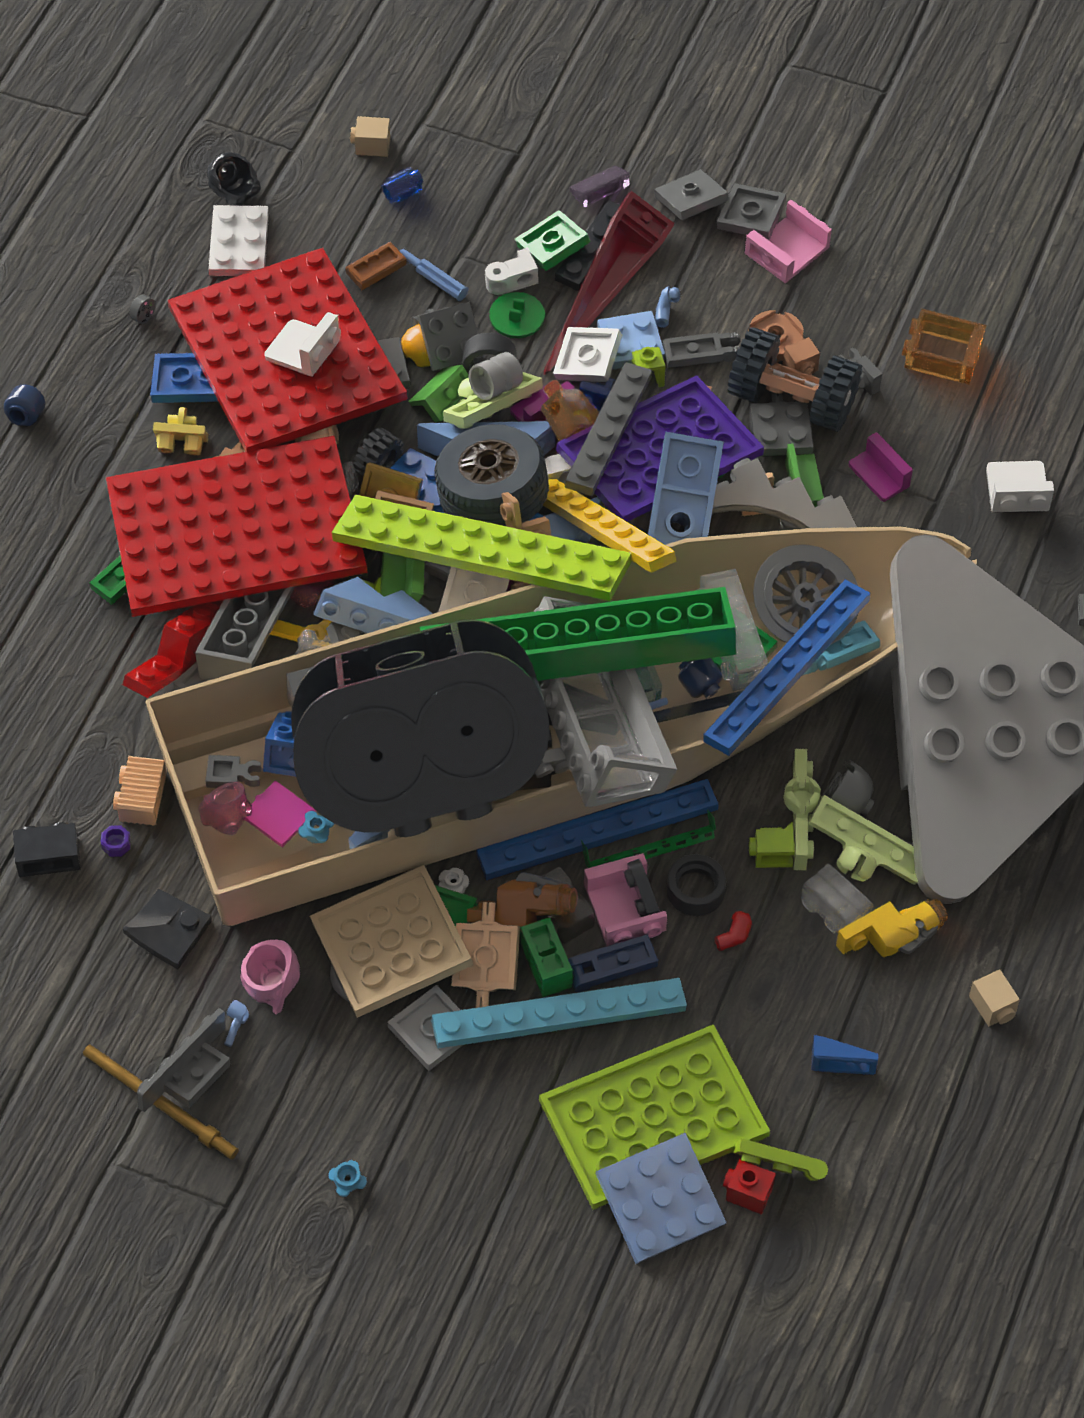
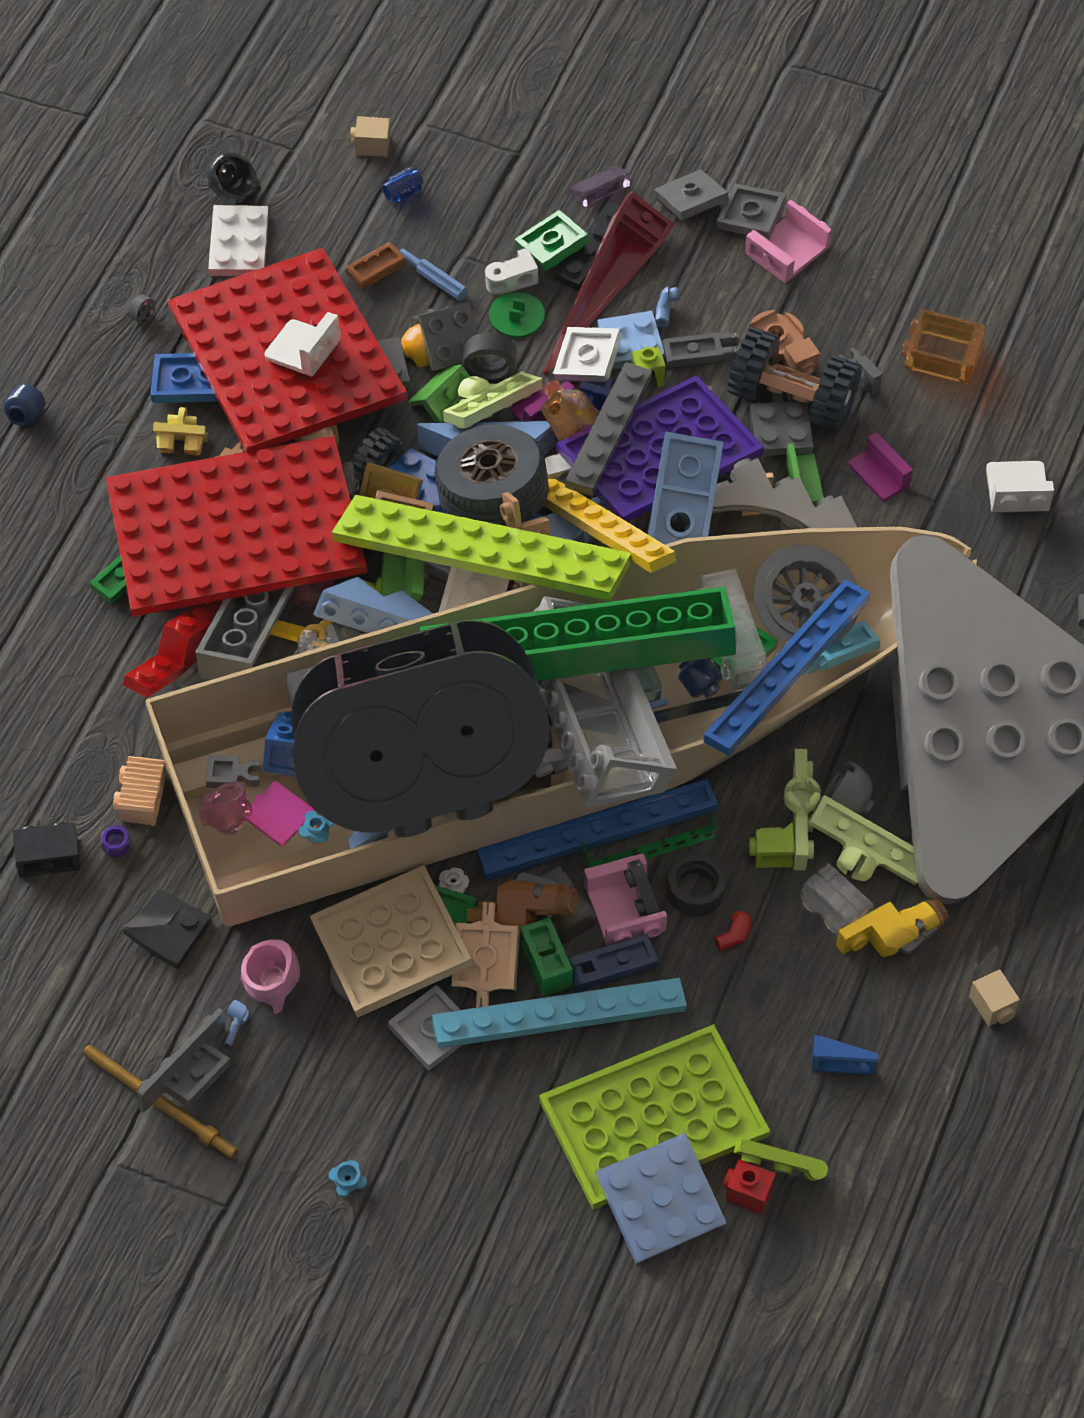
light grey wheel [469,352,523,400] -> none

